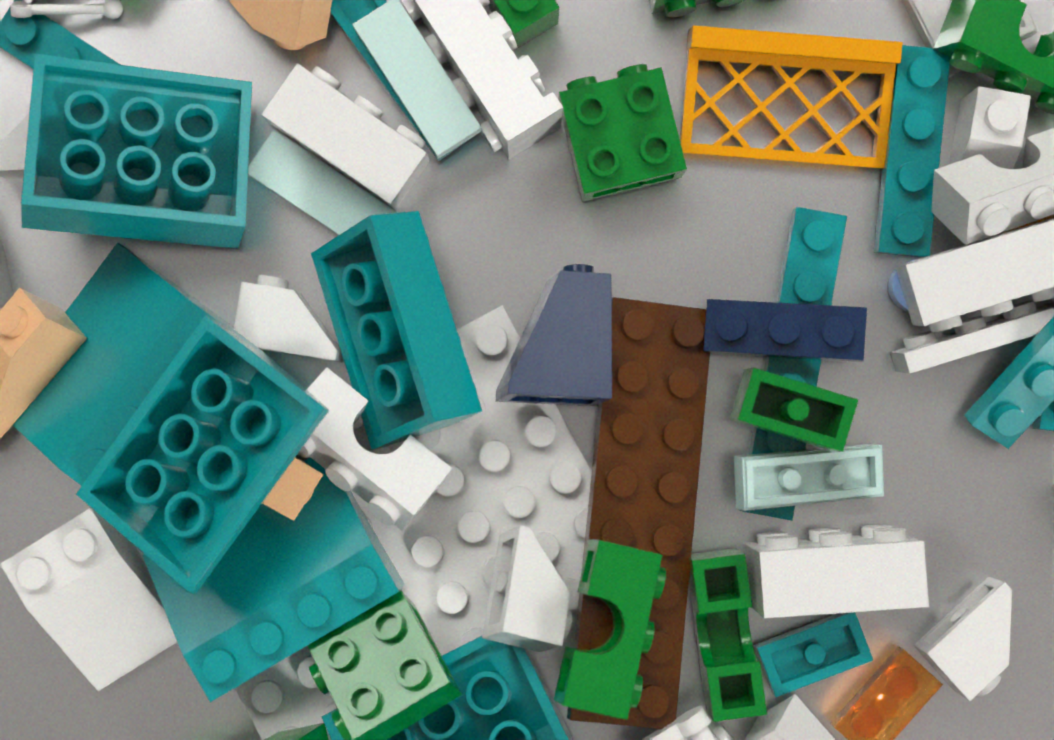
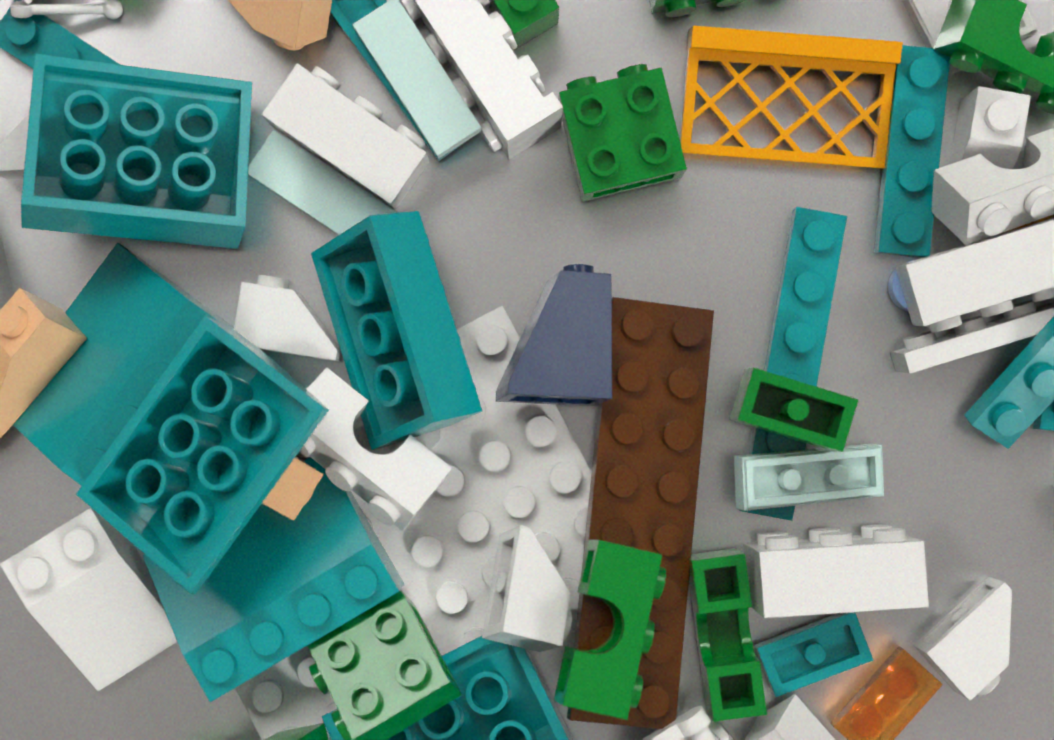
dark blue plate [703,299,867,362] -> none

